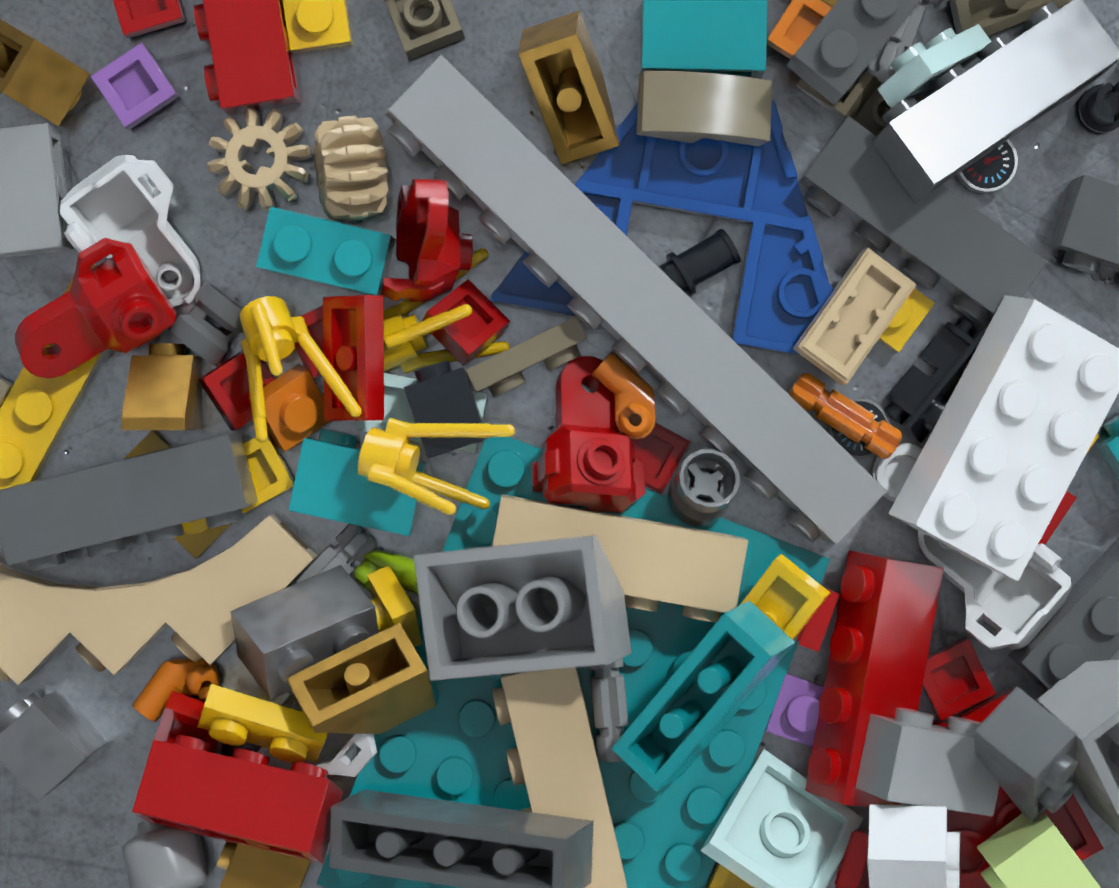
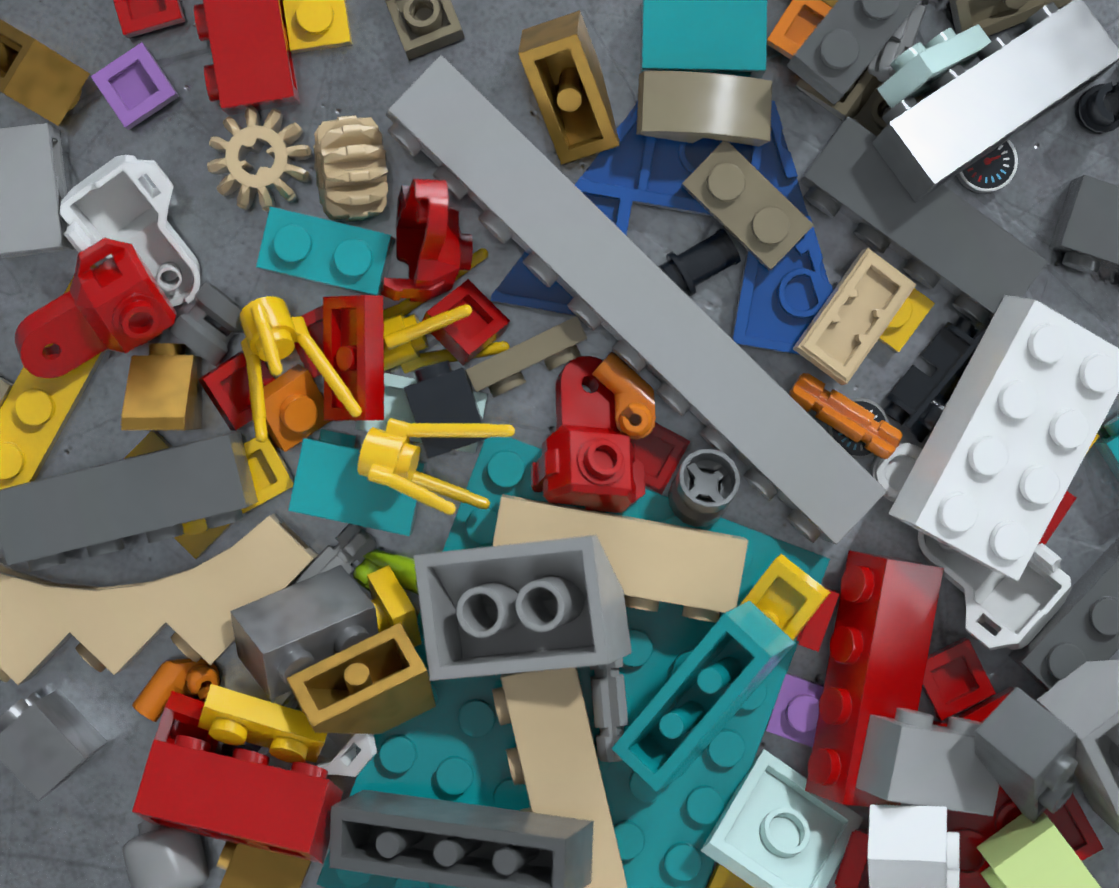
none -> dark tan plate [681,141,814,271]

